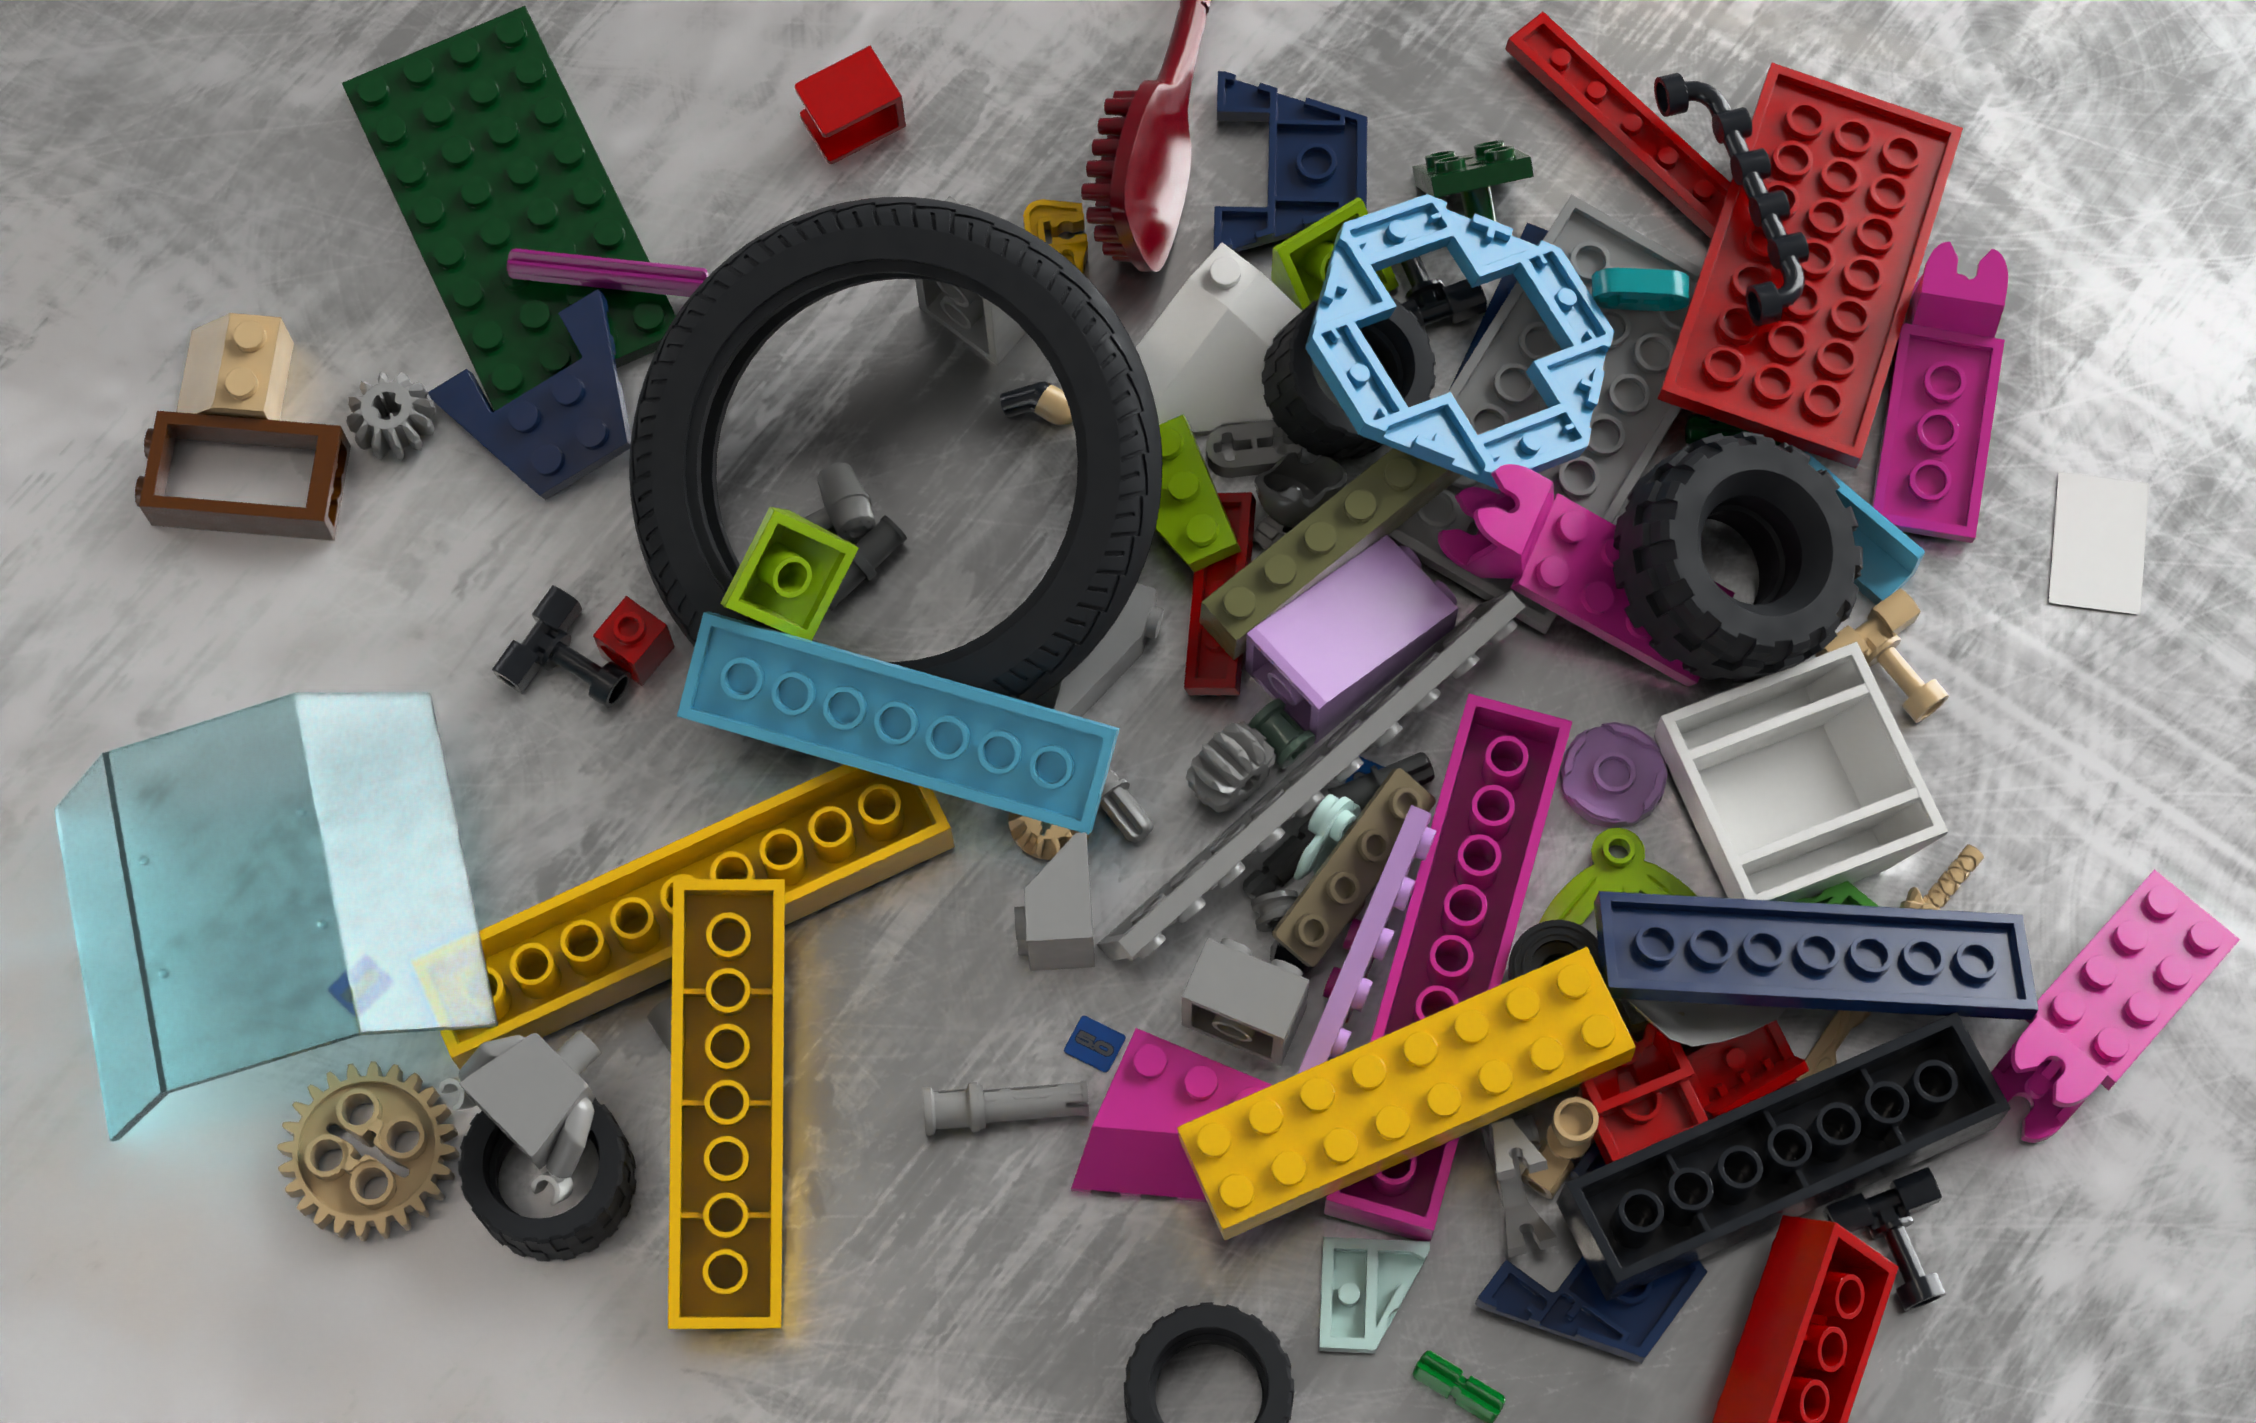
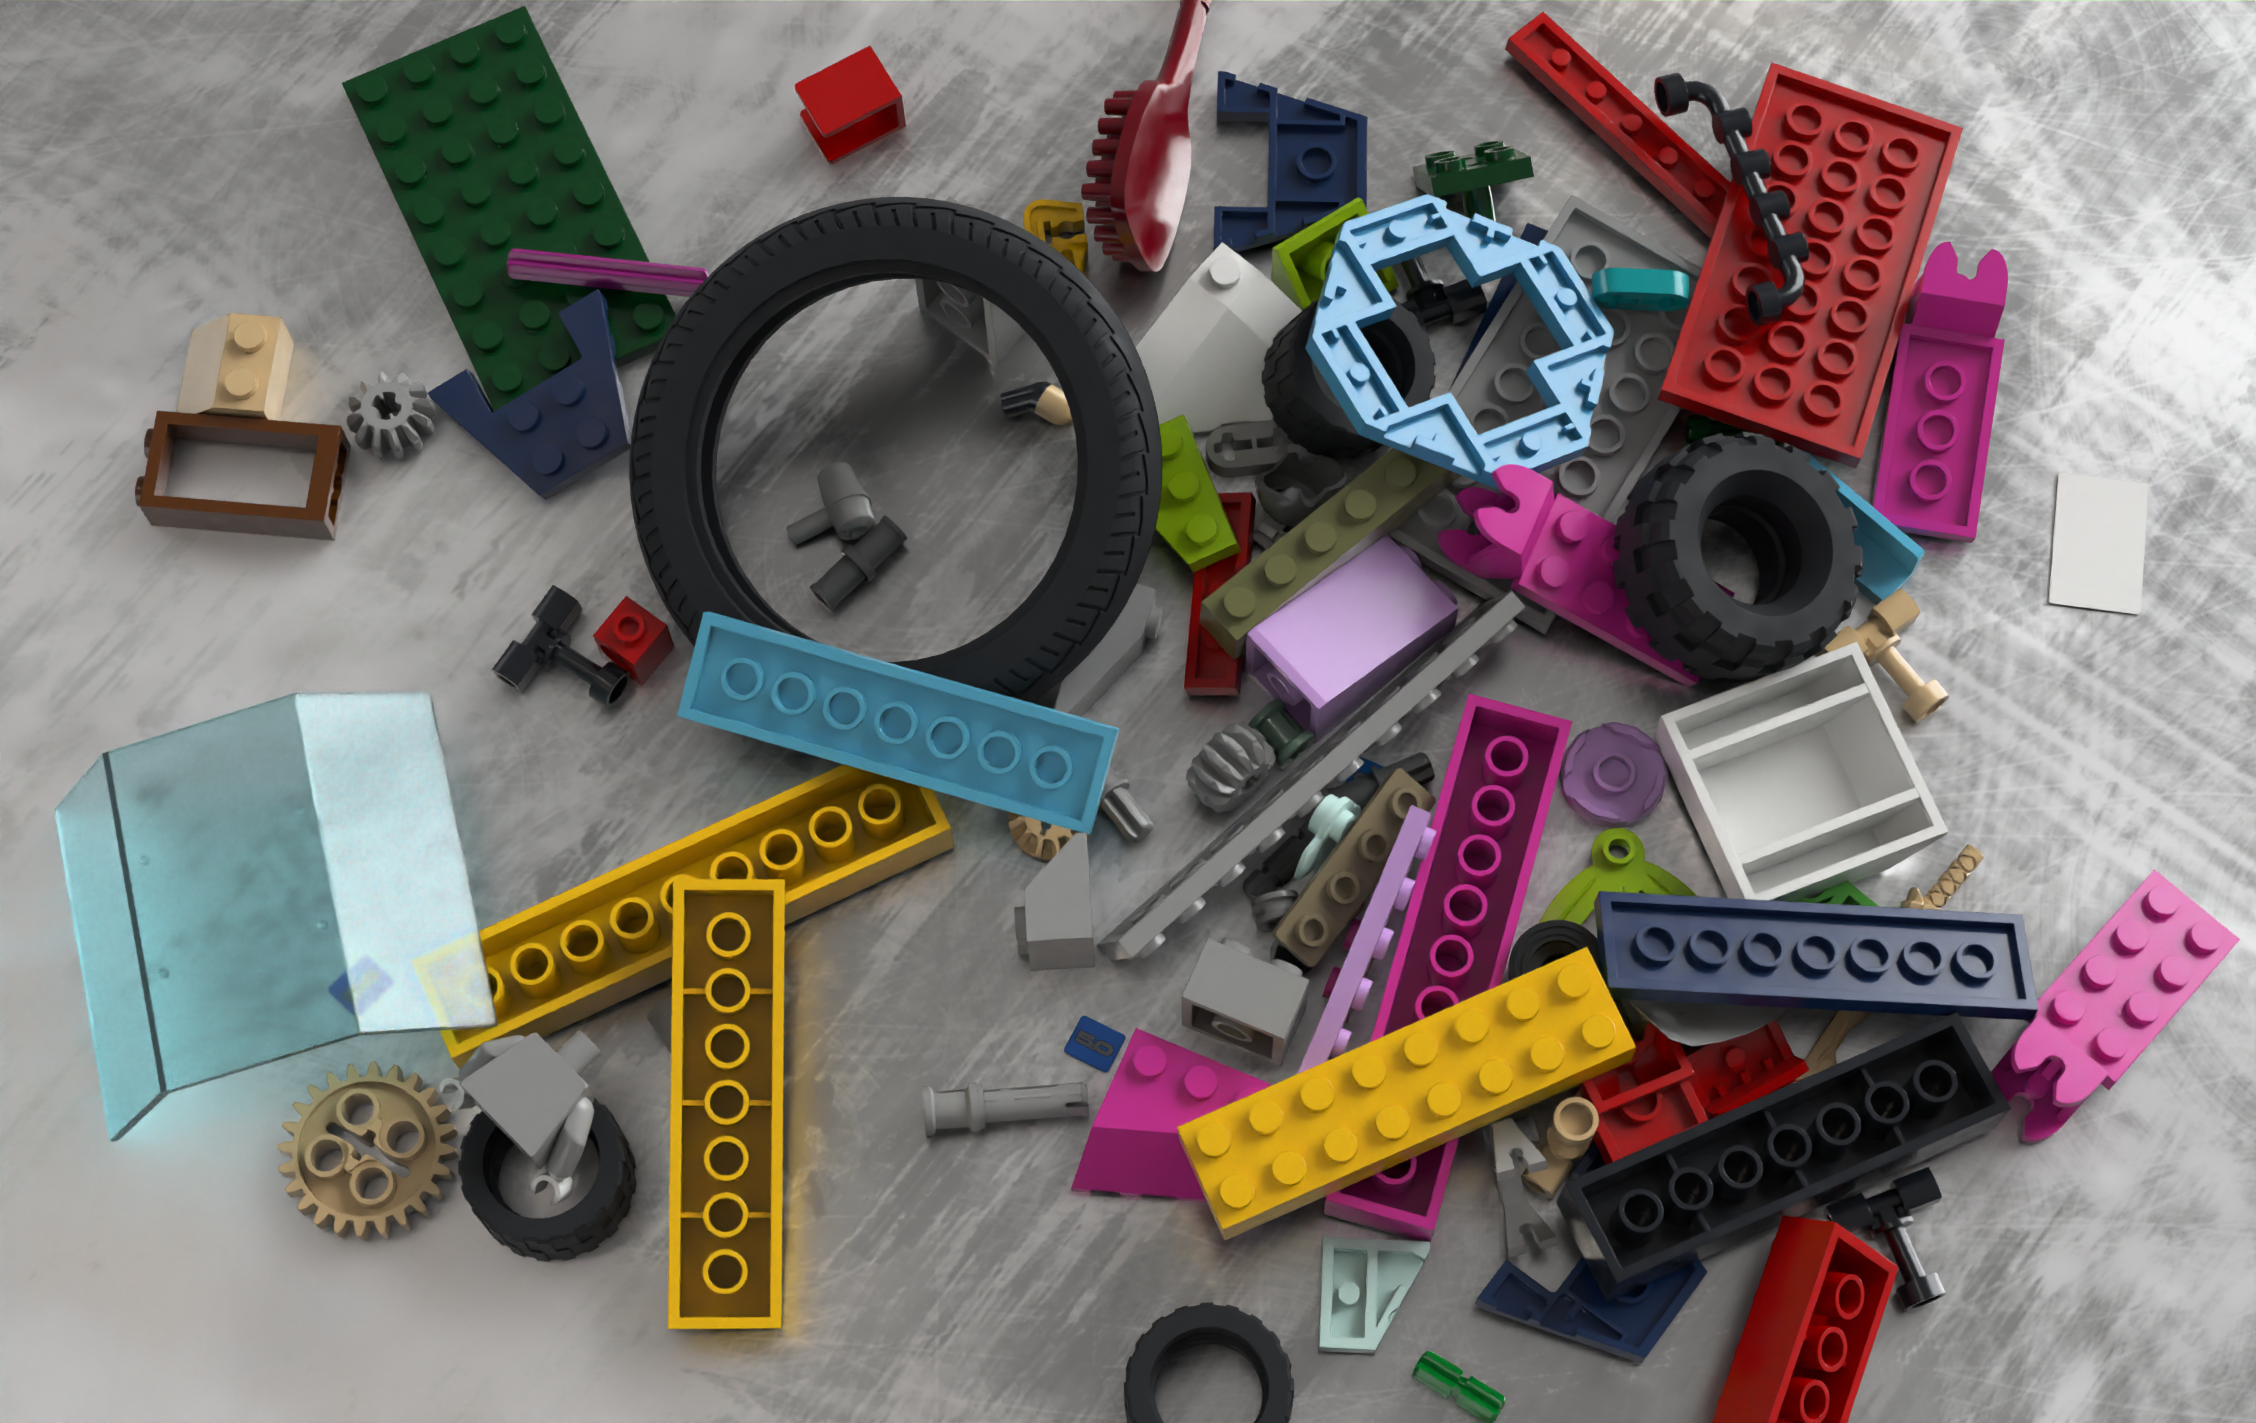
lime slope [720,507,859,641] -> none

